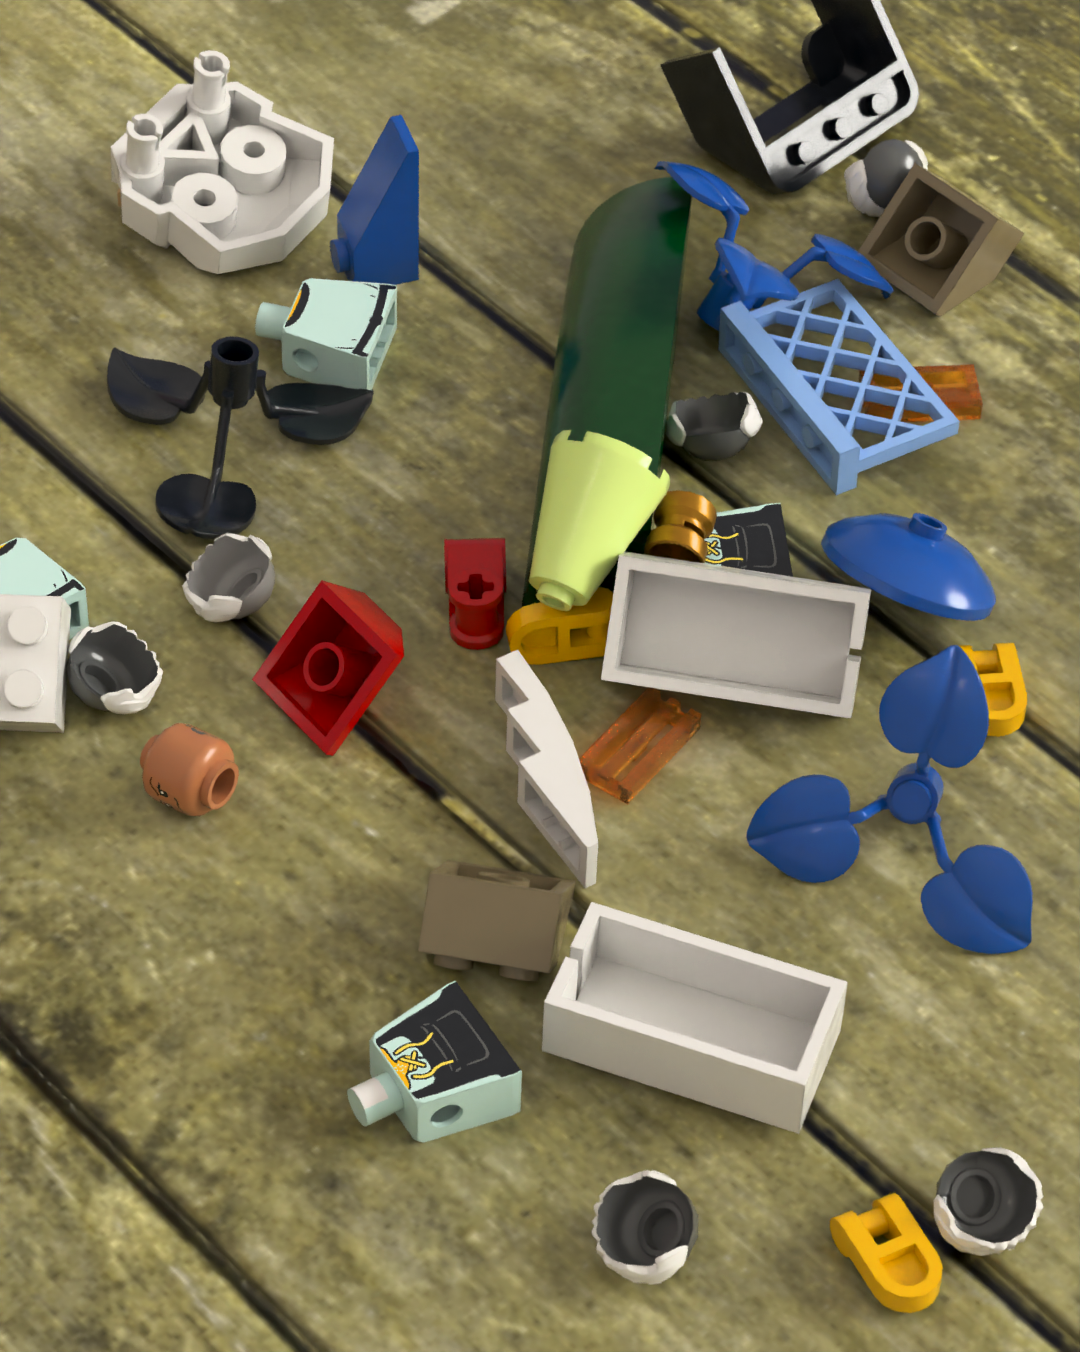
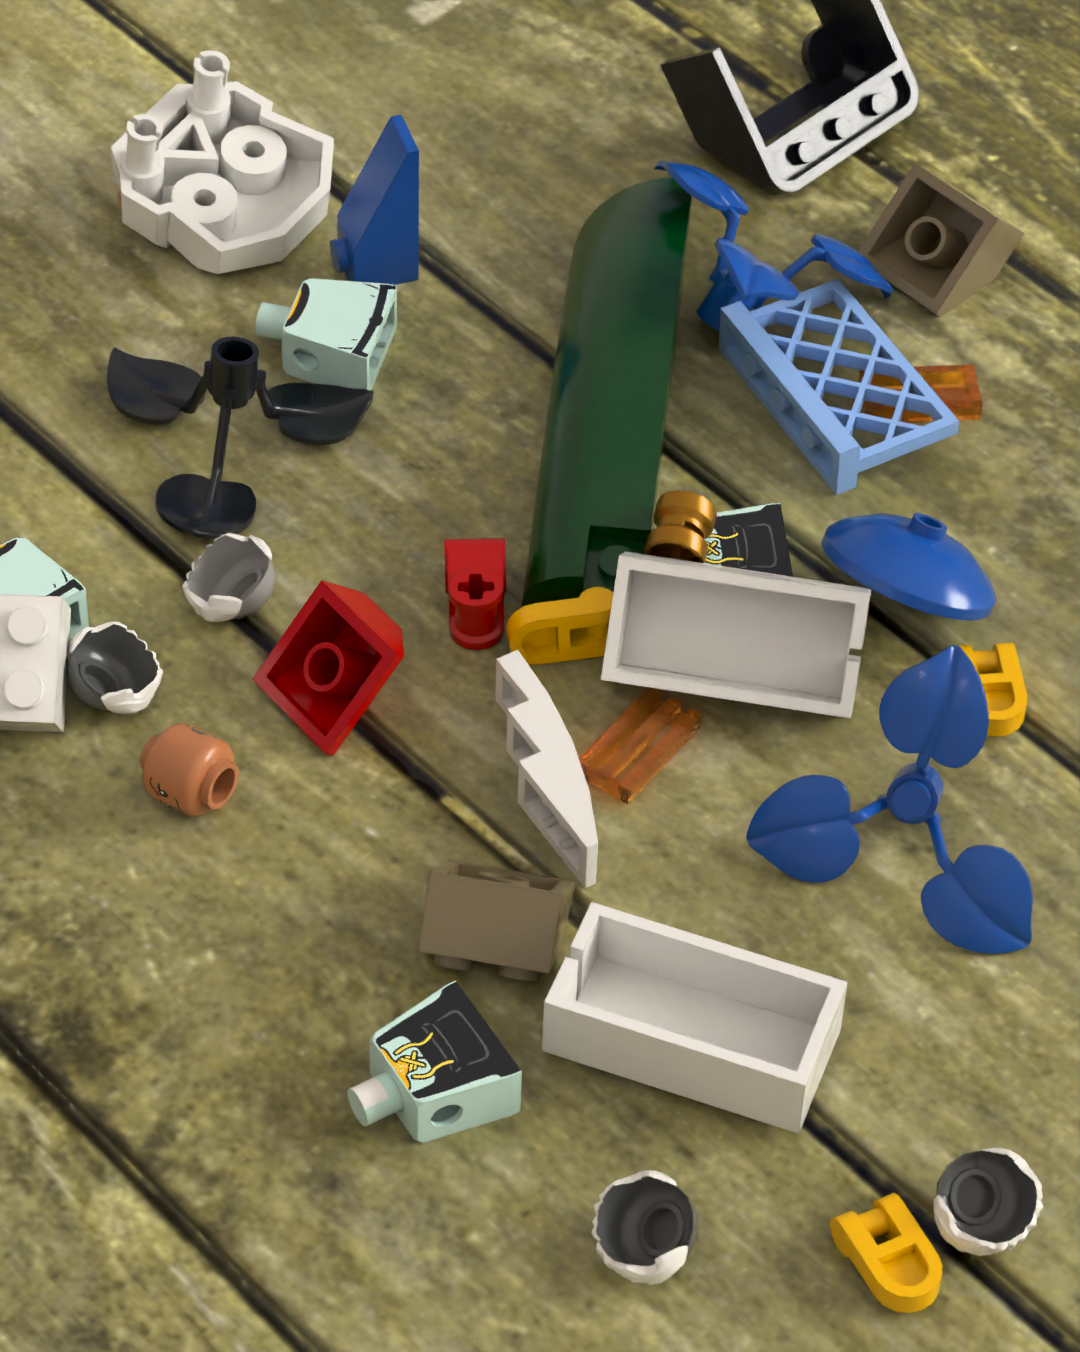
yellowish green cone [529,430,670,611] -> none
dark grey hair [665,392,763,461] -> none
dark grey hair [844,139,928,218] -> none

